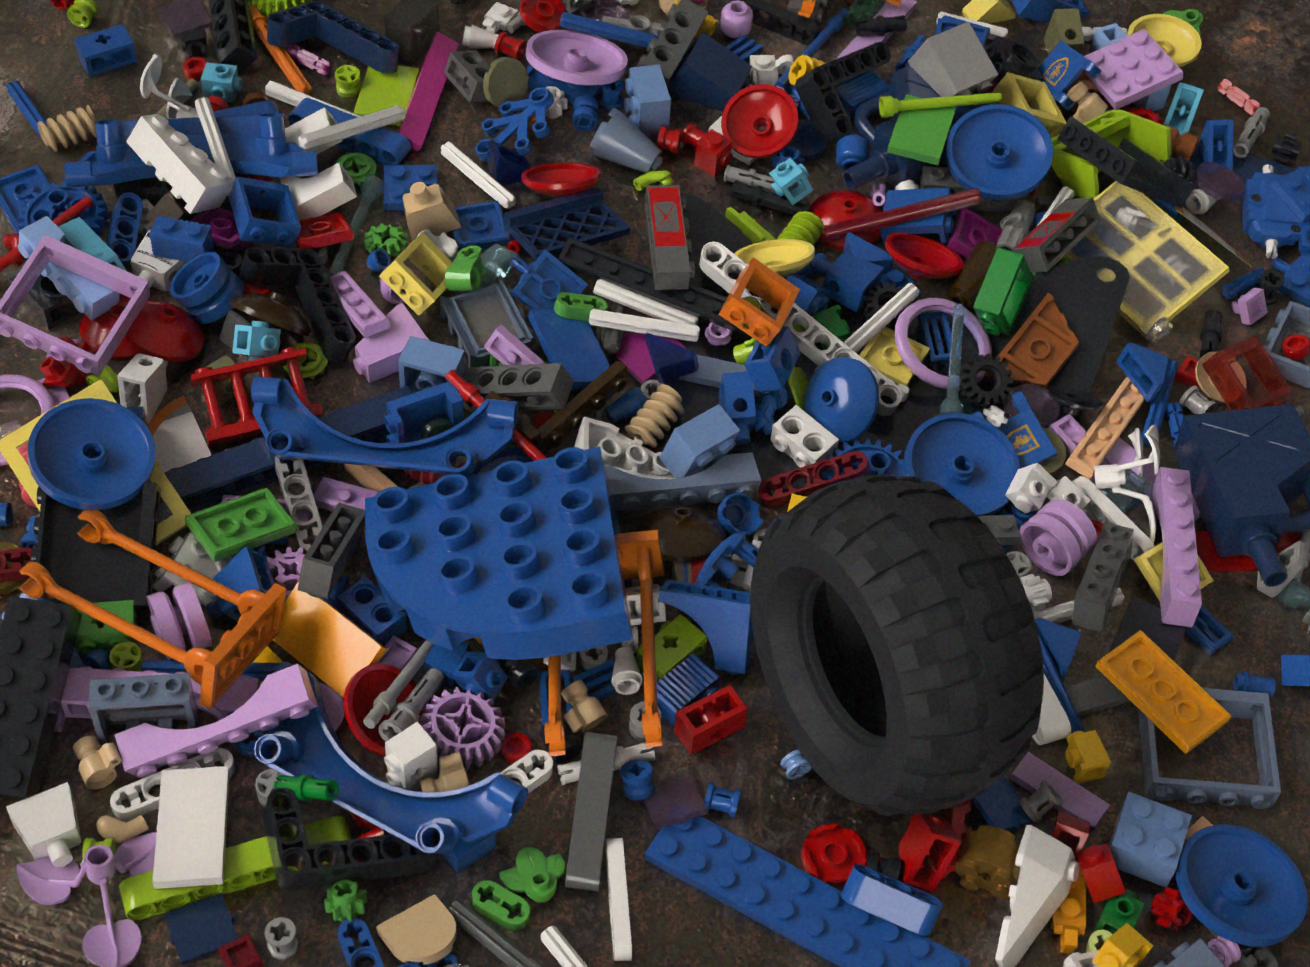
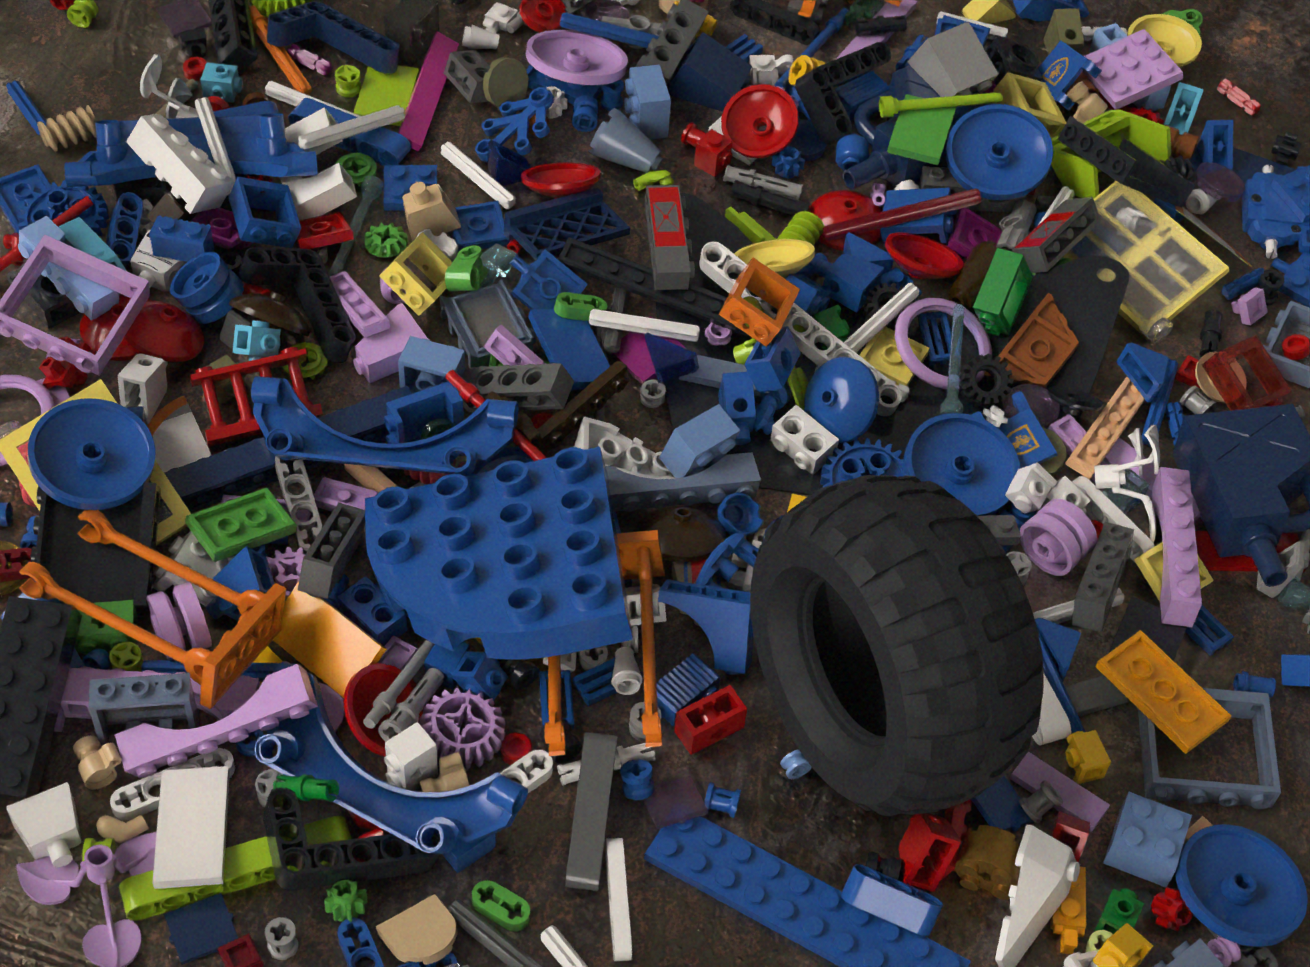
blue brick [74,24,137,77] -> none
lime wheel [86,365,119,393] -> none
blue hinge [367,248,391,272] -> none
red bush [494,32,527,61] -> none
bright green plate [499,847,566,903] -> none
tan piece [561,680,608,733] -> none
white axle [593,279,698,325] -> none
blue cone [604,387,647,424] -> none
tan piece [625,384,685,448] -> none
lime brick [637,614,708,682] -> none
red wheel [657,125,682,154] -> none
lavender head [720,1,753,39] -> none
dark red beam [758,451,870,507] -> none
medium azure brick [769,158,814,206] -> none
red tile [801,823,867,888] -> none
white gear [1020,574,1052,612] -> none
red brick [1076,843,1126,903] -> none
light grey pin [1233,107,1271,158] -> none

